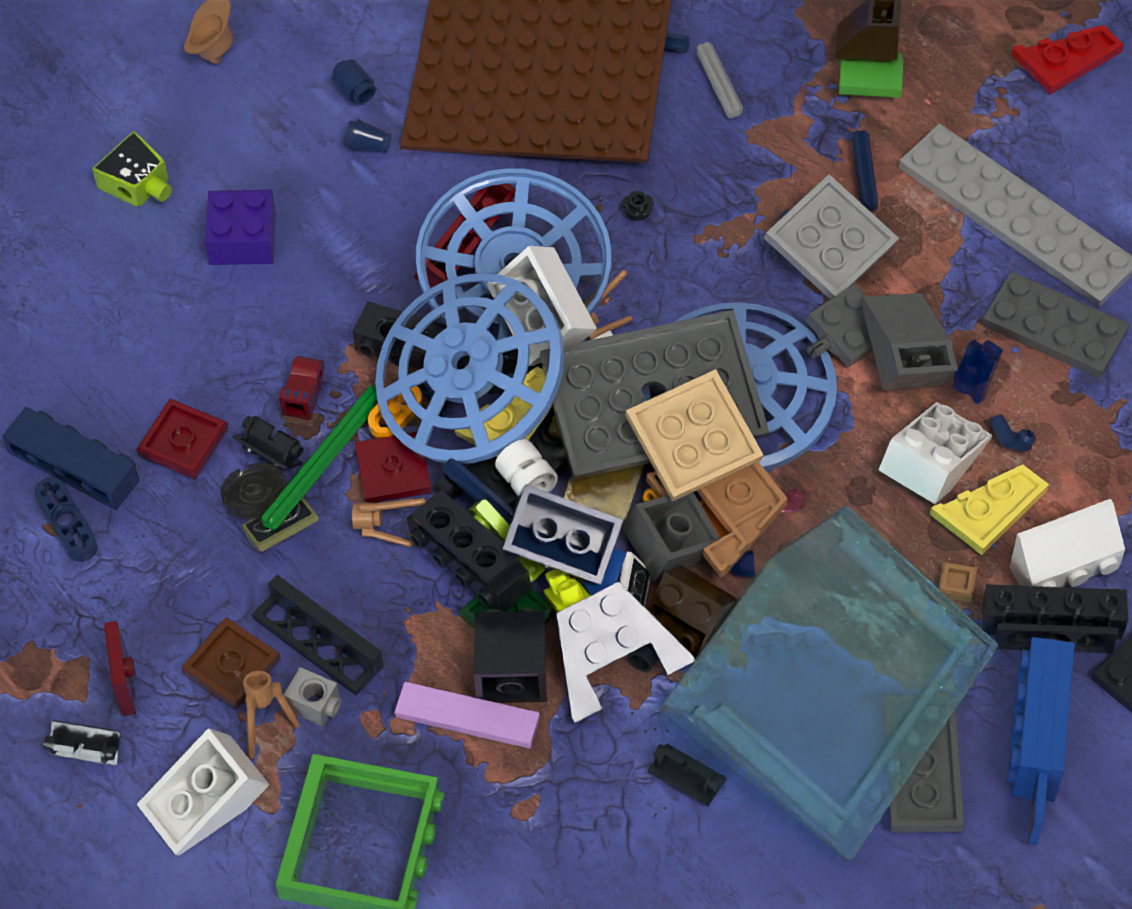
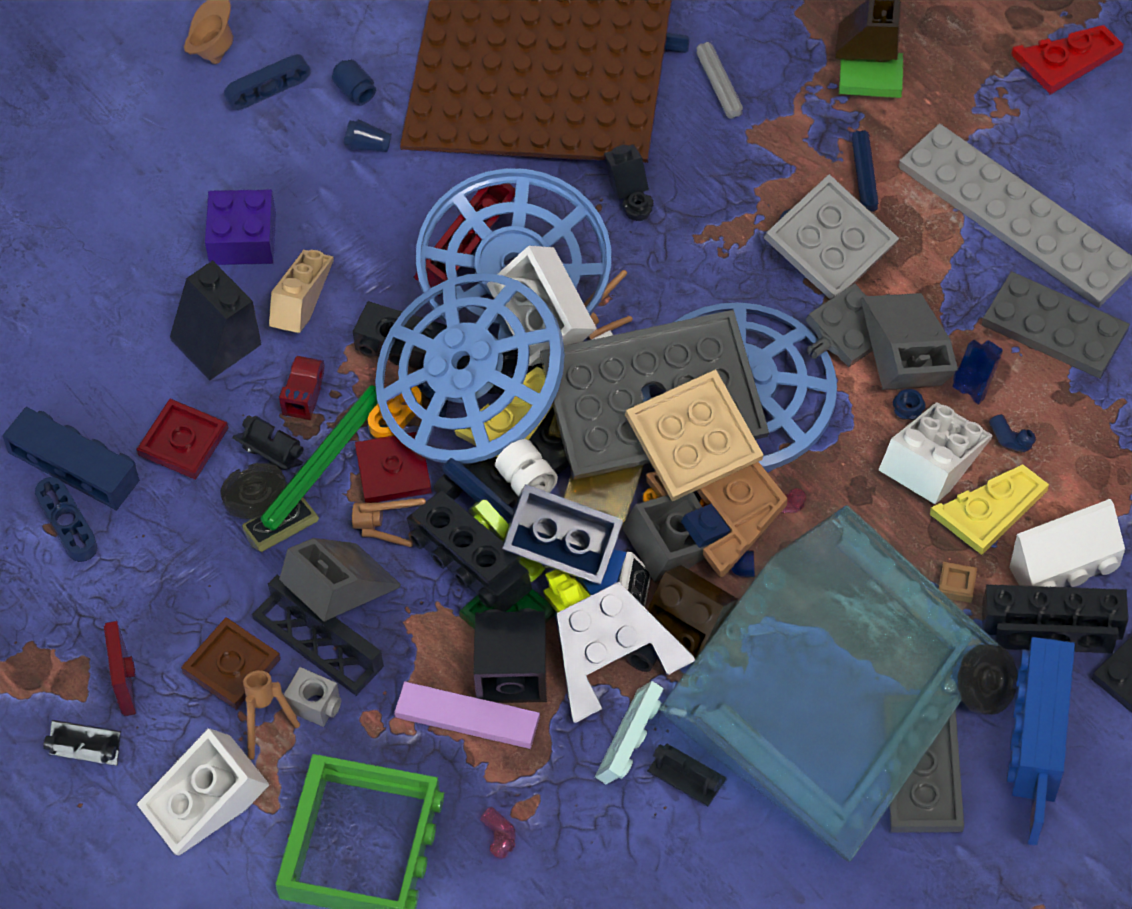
torso [92,131,172,206] -> none
none -> black slope [170,260,262,381]
none -> dark blue beam [224,54,311,110]
none -> tan slope [269,250,334,333]
none -> dark grey slope [279,538,401,621]
none -> clear pink arm [480,807,516,859]
none -> light aqua plate [595,681,663,784]
none -> black brick [604,144,649,199]
none -> dark blue plate [681,504,730,548]
none -> dark blue plate [893,389,926,420]
none -> clear smoke tile [958,644,1017,715]

